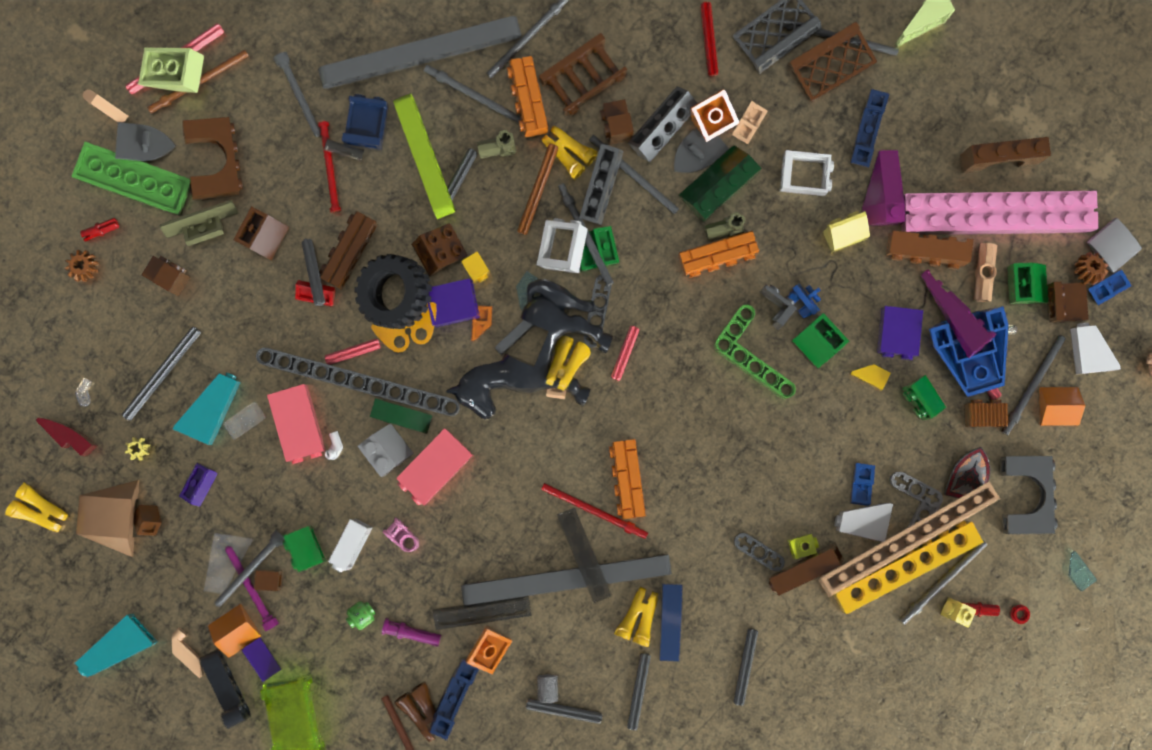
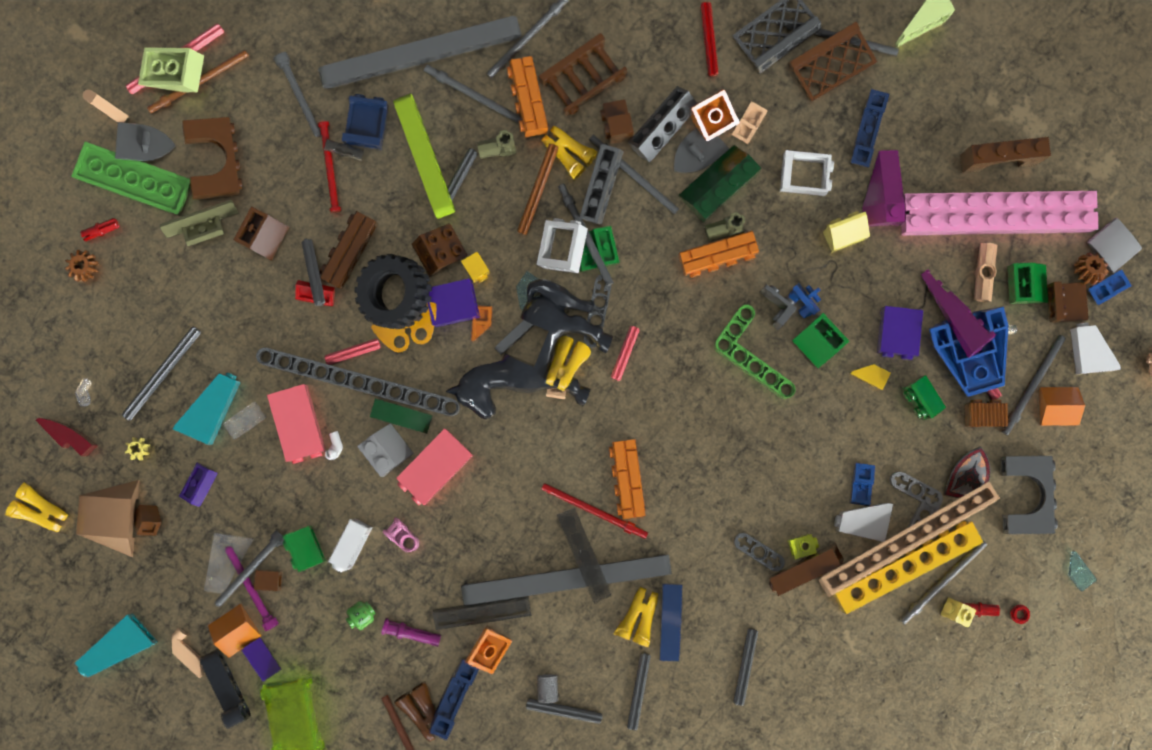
reddish brown brick [141,255,190,296] -> none
dark orange wedge [886,231,974,270] -> none

